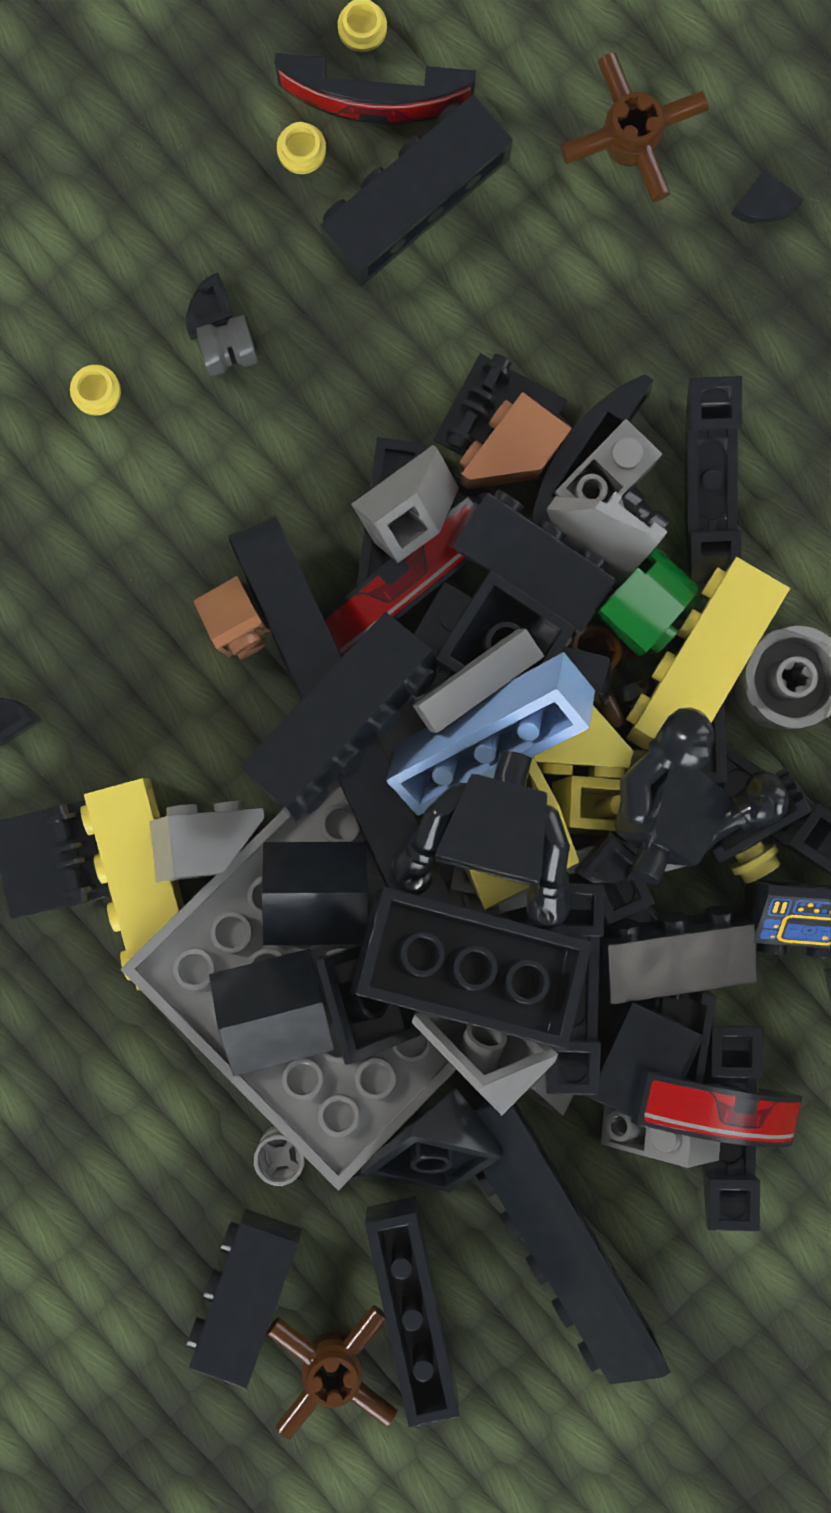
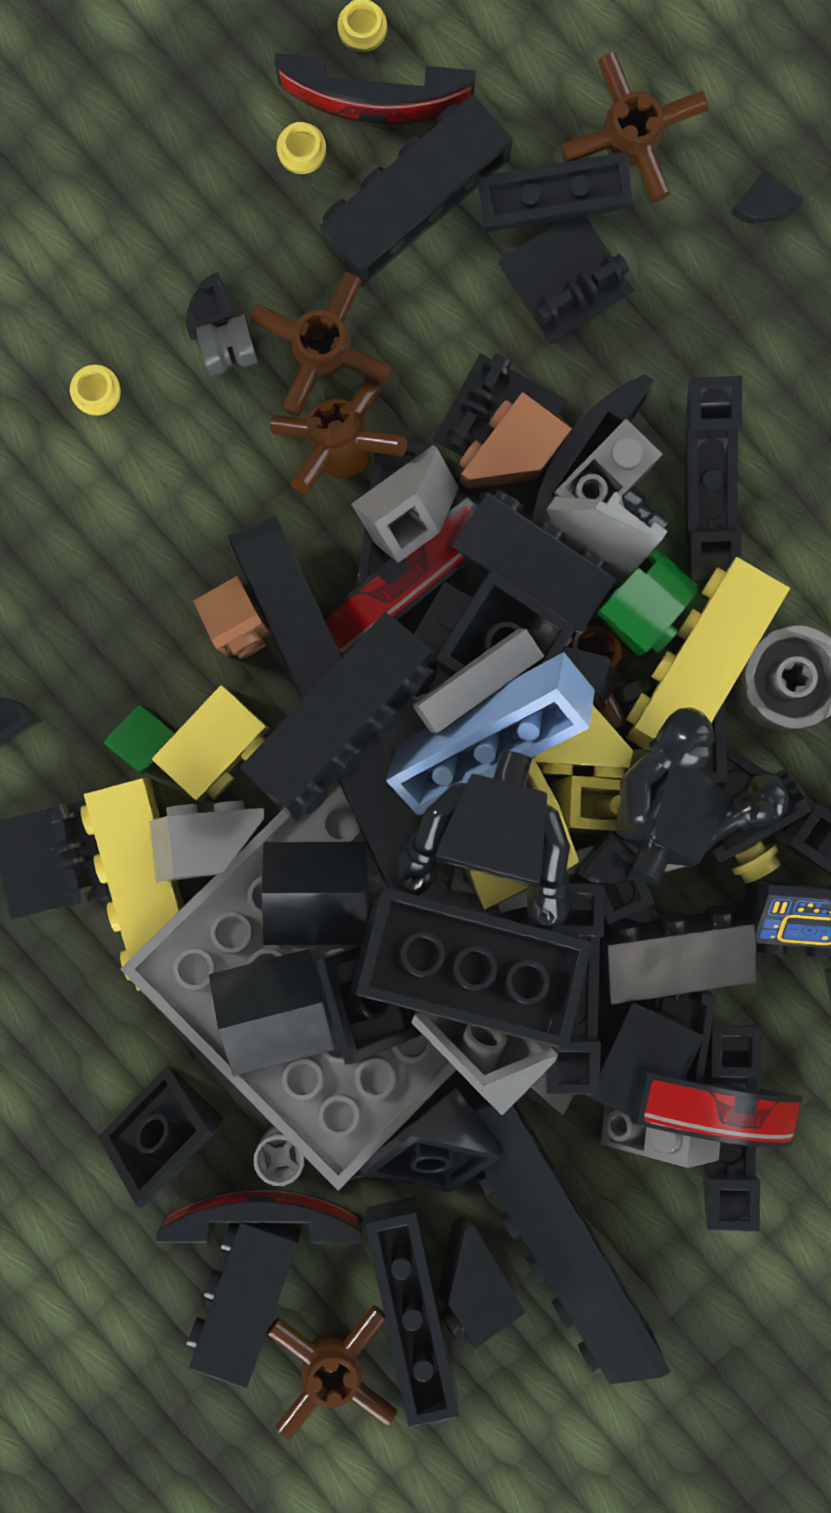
none -> black slope [98,1065,223,1208]
none -> green slope [103,705,175,774]
none -> light yellow brick [152,685,270,801]
none -> black slope [157,1189,363,1244]
none -> reddish brown bar [250,272,394,417]
none -> reddish brown bar [270,379,407,494]
none -> black slope [437,1217,526,1349]
none -> black plate [478,151,634,233]
none -> black hinge [498,216,634,344]

